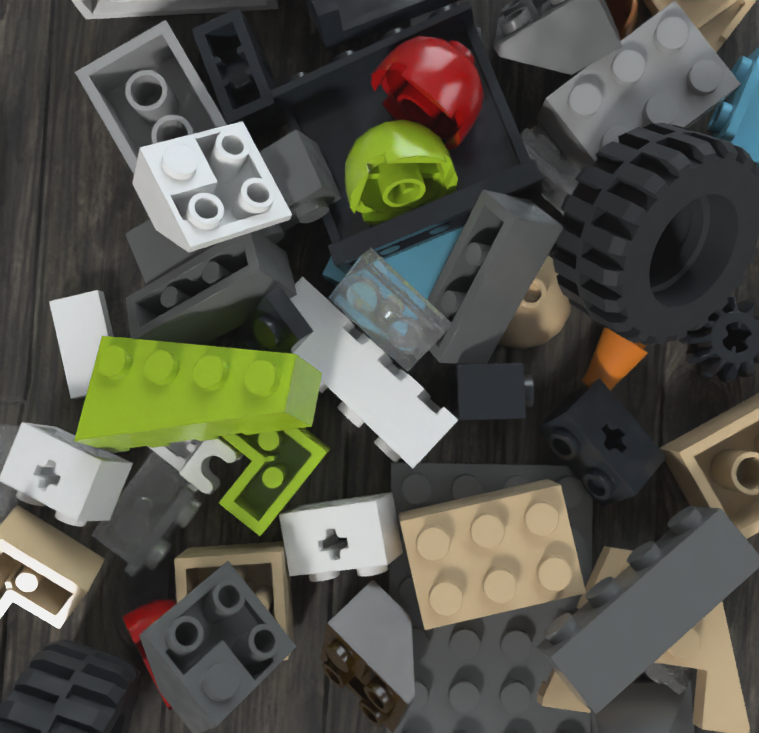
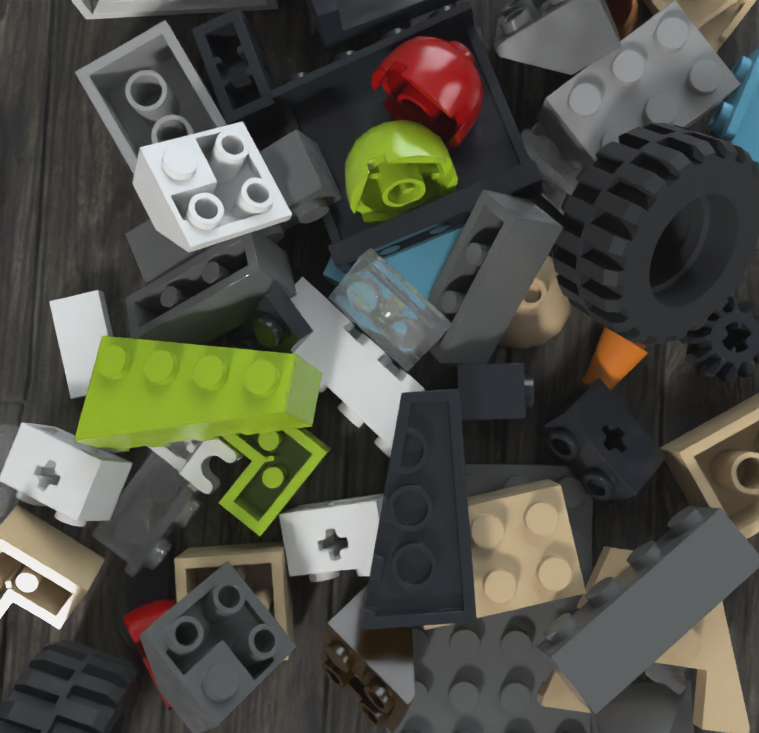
none -> black wing [360,389,477,630]

